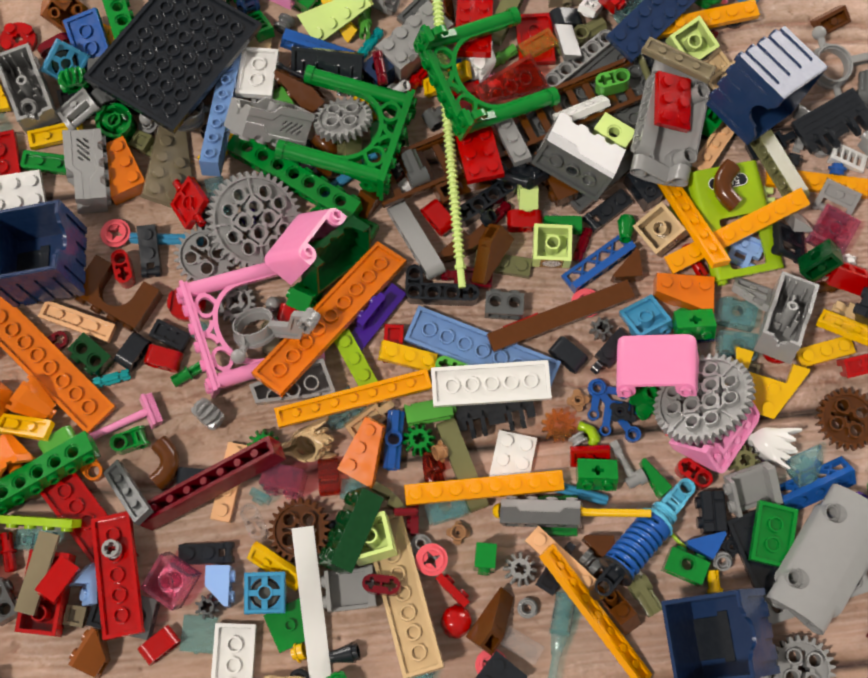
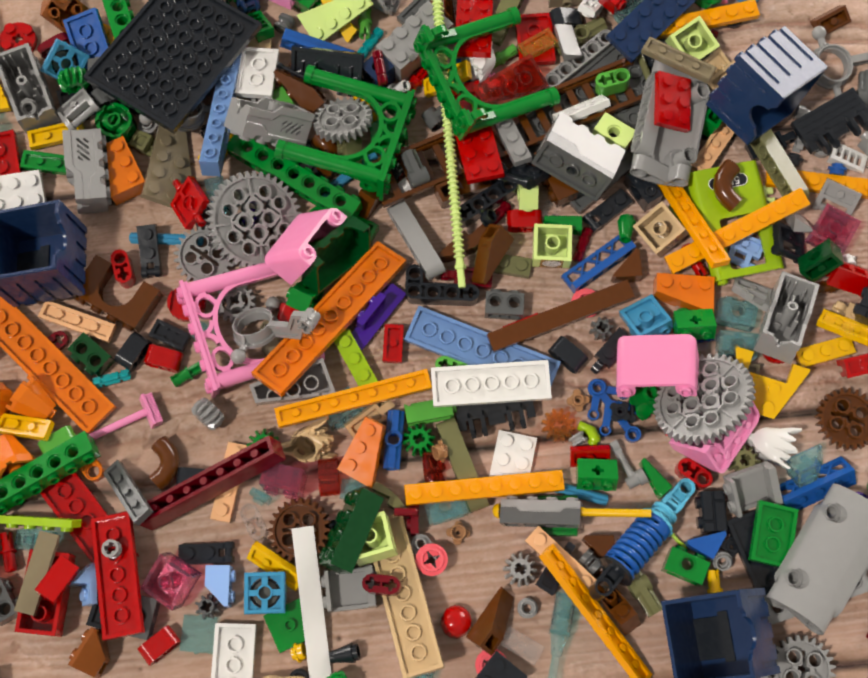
dark tan plate [62,604,88,628] -> none
coral gear [100,219,131,248] -> none
green piece [110,425,151,455] -> none
yellow plate [378,340,438,373] -> none
red beam [420,198,453,237] -> none
red plate [435,573,470,608] -> none
green brick [474,542,497,576] -> none

